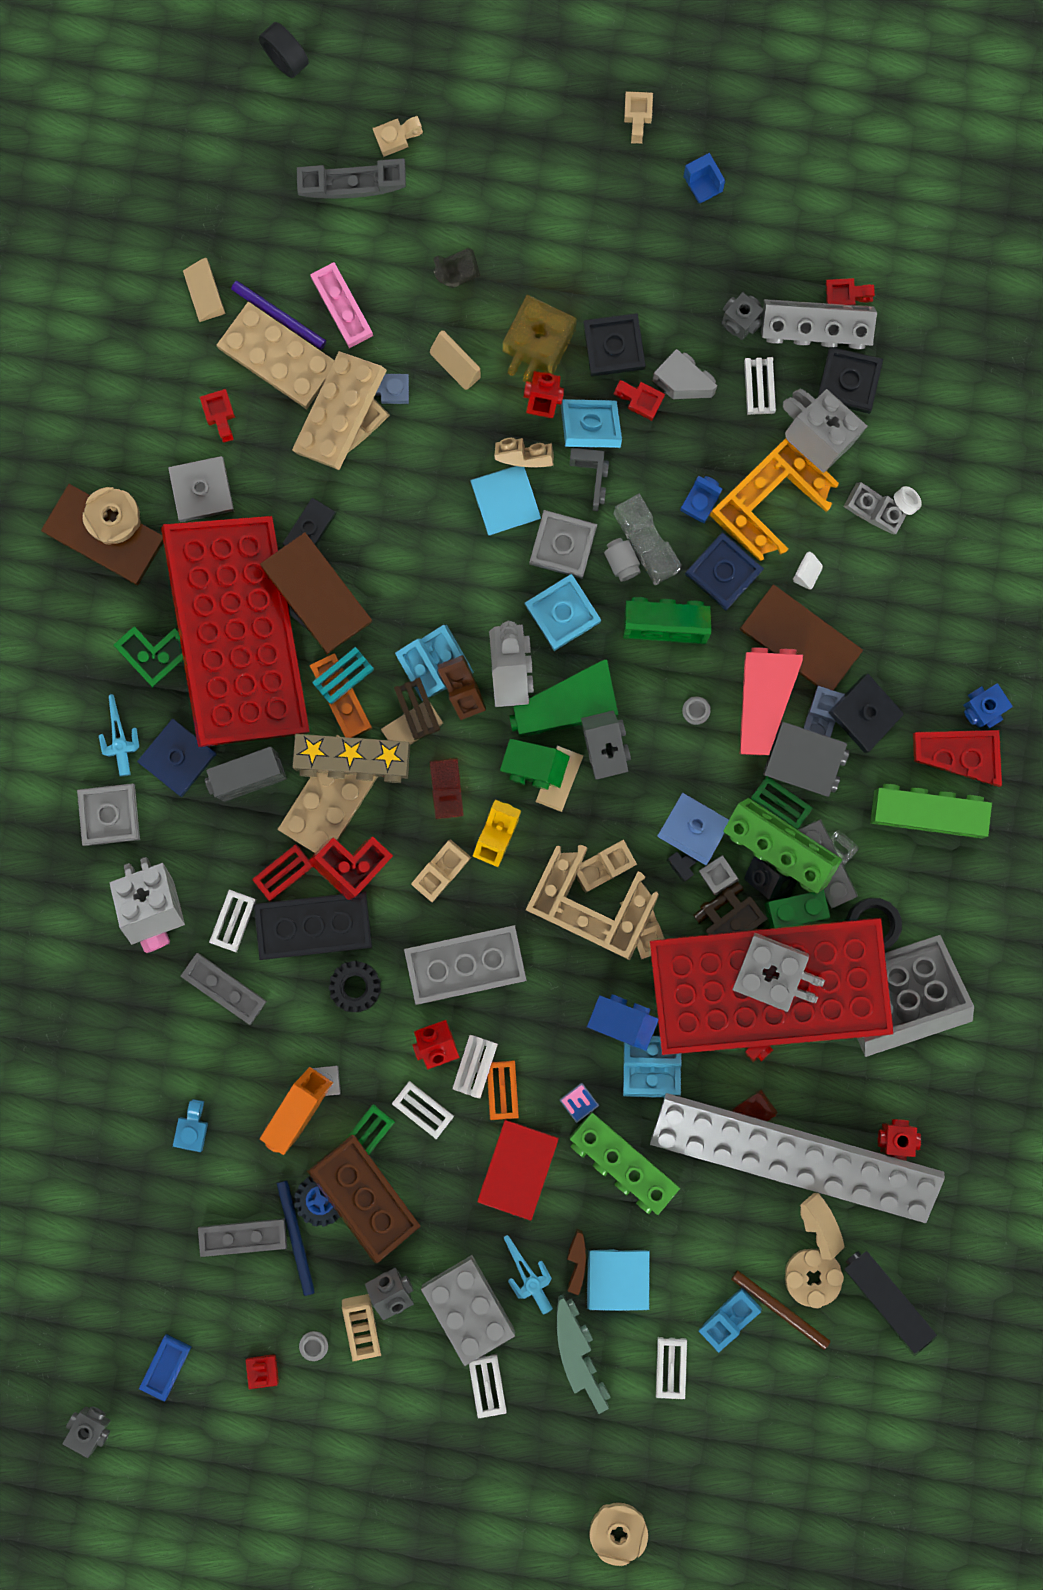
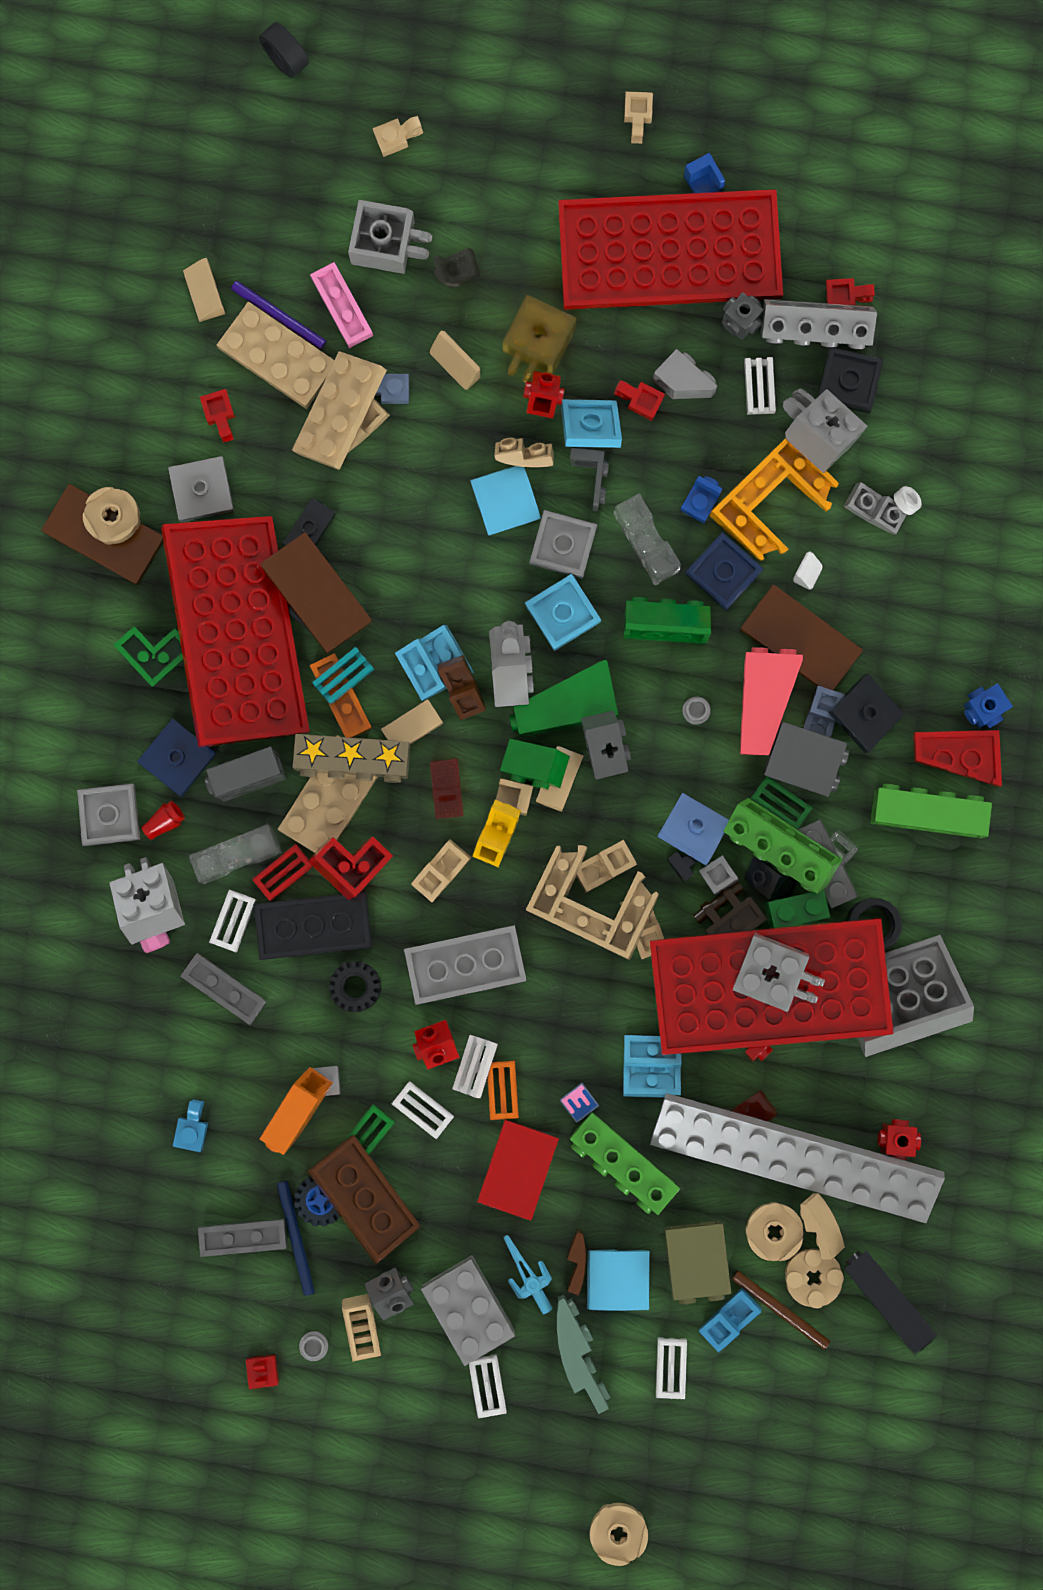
dark grey brick [63,1406,111,1458] -> none
medium azure piece [99,694,139,777] -> none
blue tile [139,1334,191,1402] -> none
dark grey slope [297,158,406,199] -> none
dark brown tile [394,677,440,740] -> none
black plate [583,313,646,377] -> none
blue brick [587,994,659,1051] -> none
light grey brick [604,538,641,582] -> none
none -> red cone [142,801,185,840]
none -> clear arch [189,824,282,884]
none -> light grey hinge [348,200,432,274]
none -> tan panel [496,779,533,816]
none -> red plate [558,189,783,310]
none -> olive brick [664,1220,731,1304]
none -> tan plate [745,1202,803,1261]

